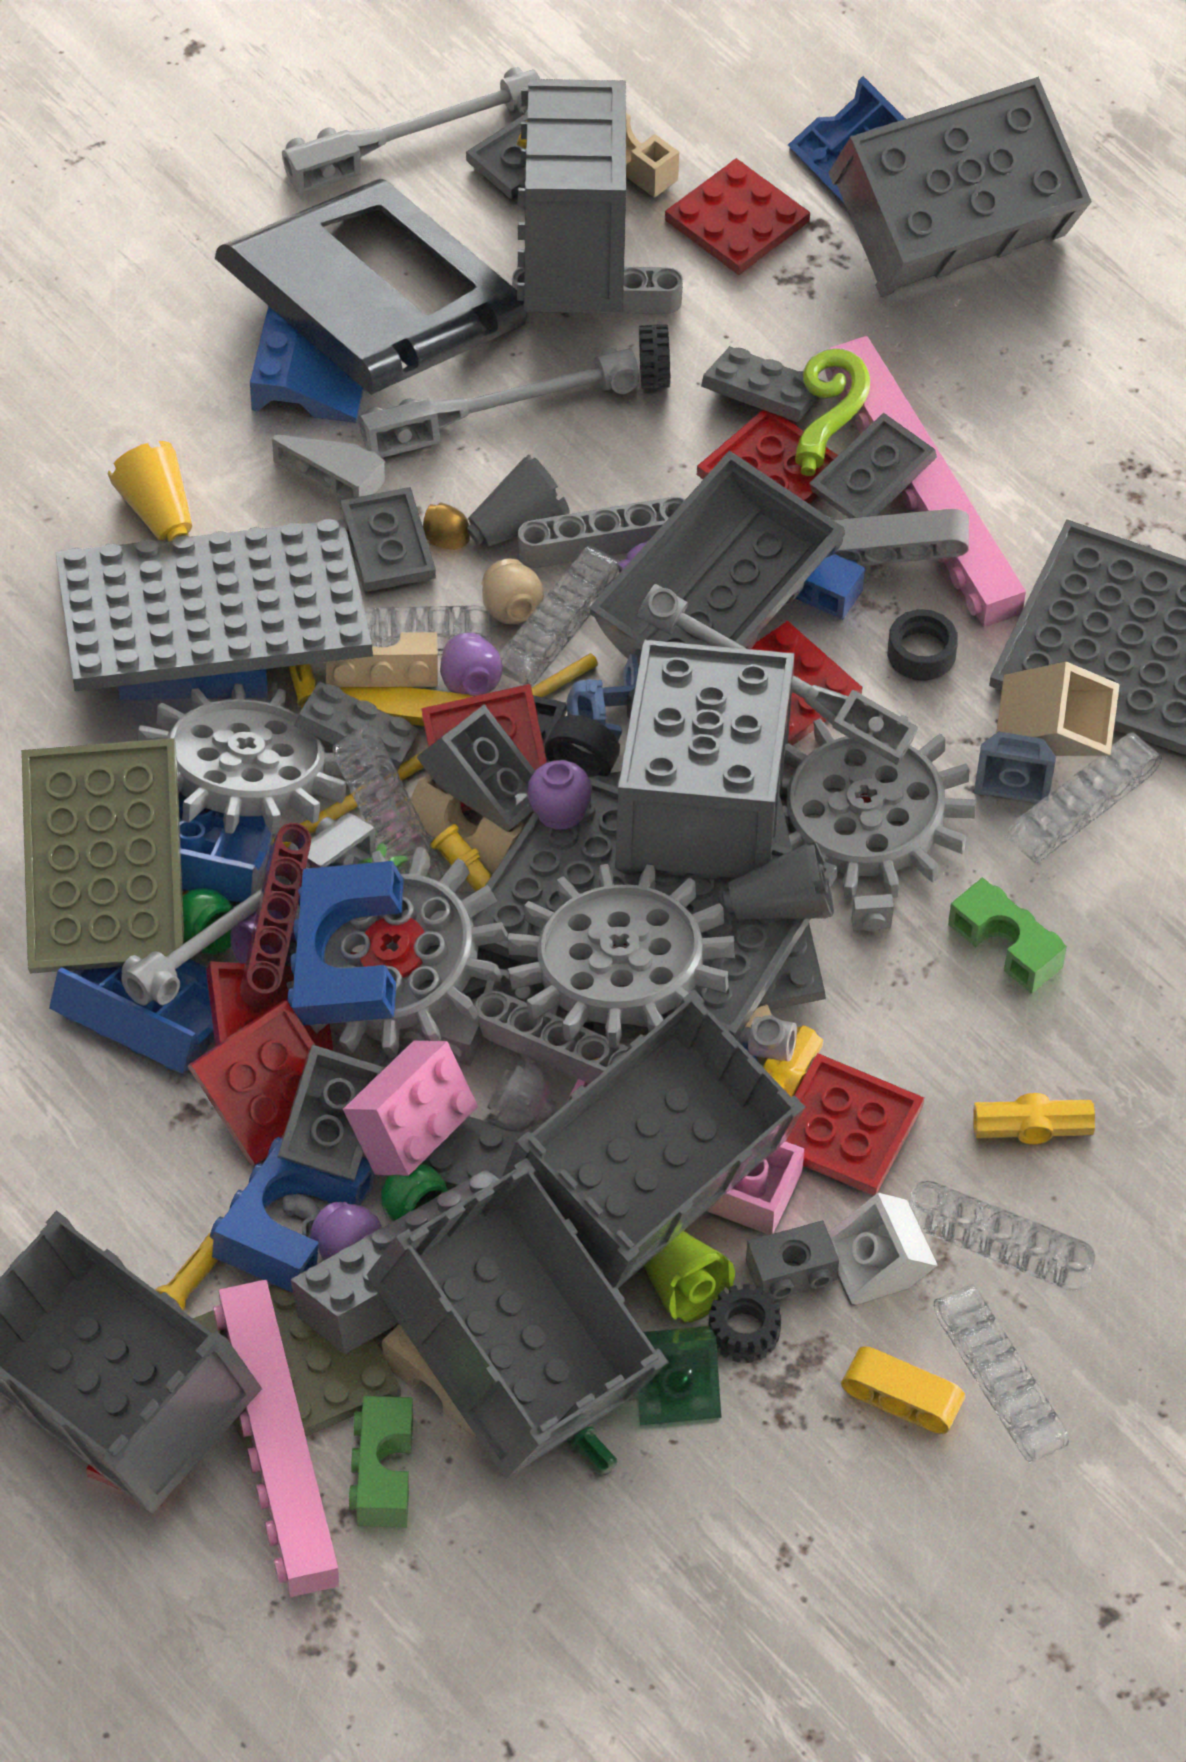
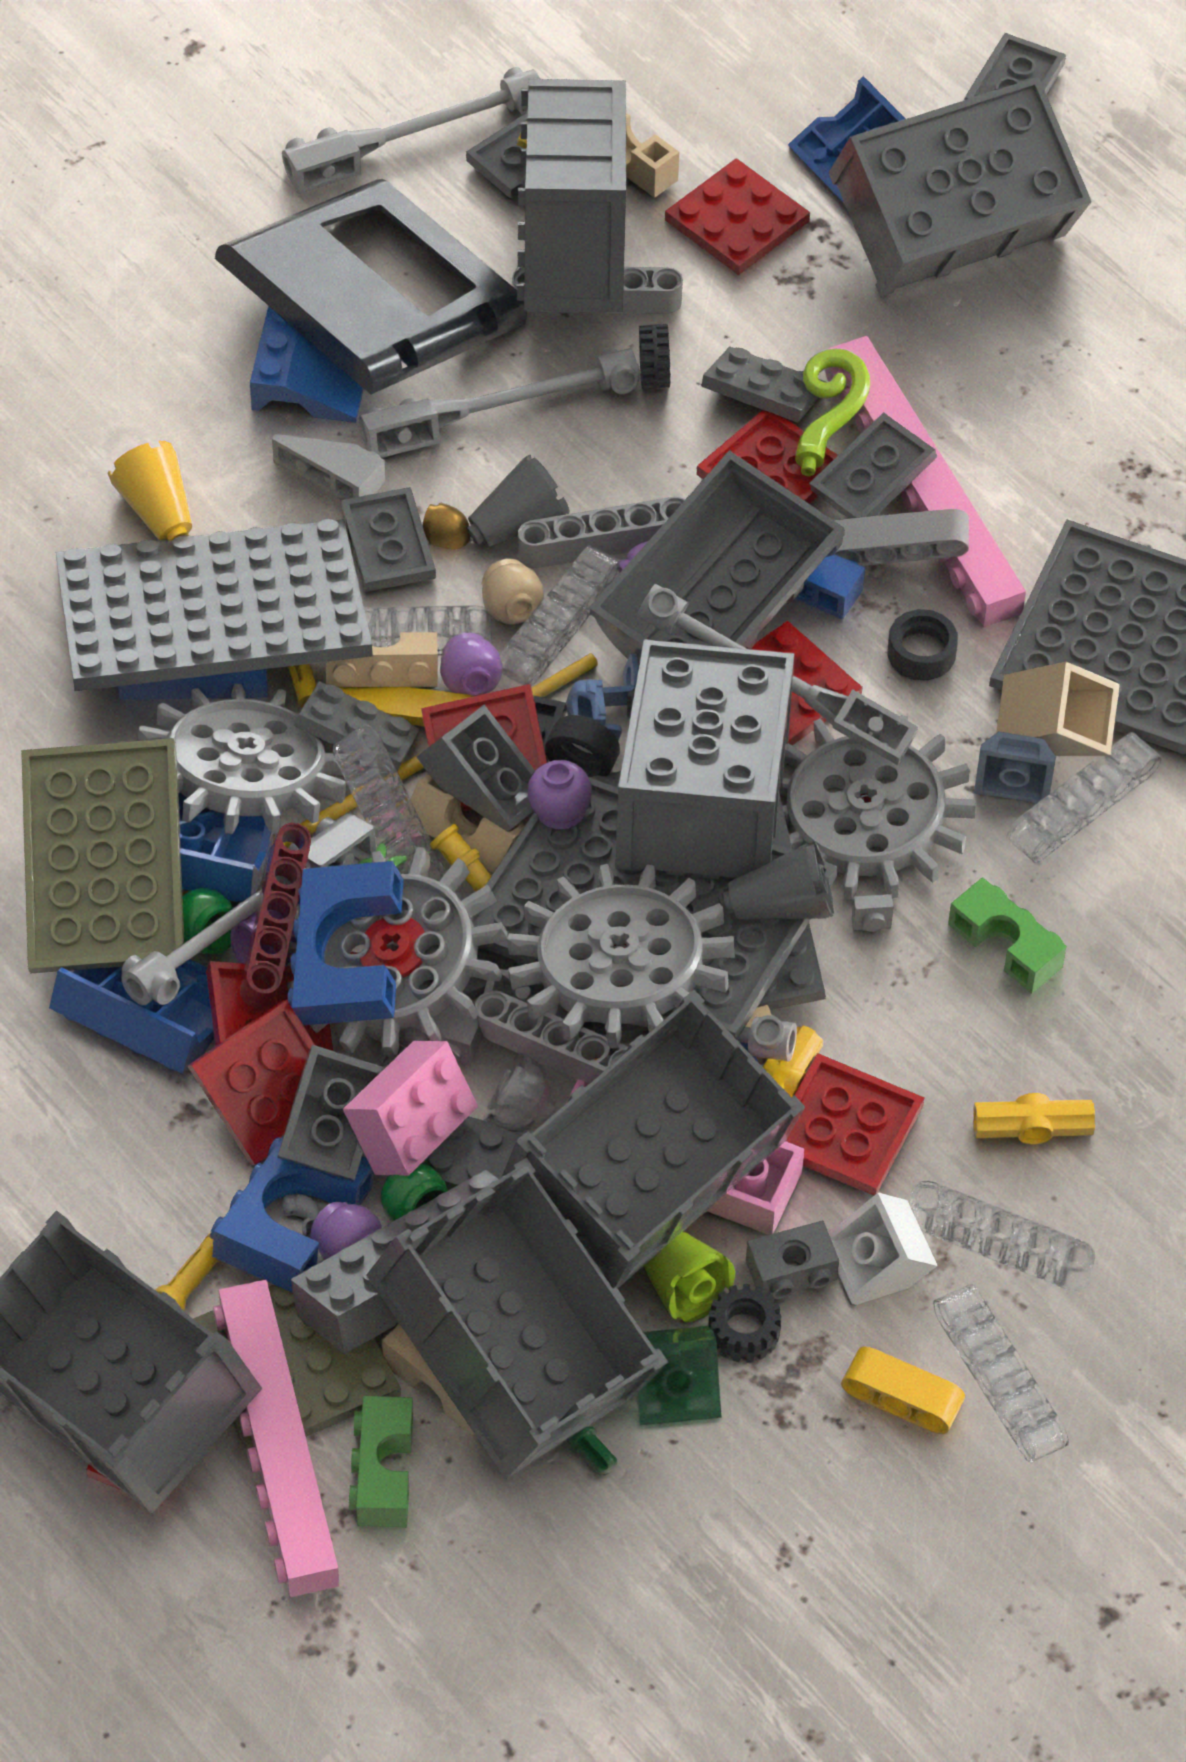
none -> dark grey plate [964,33,1066,100]

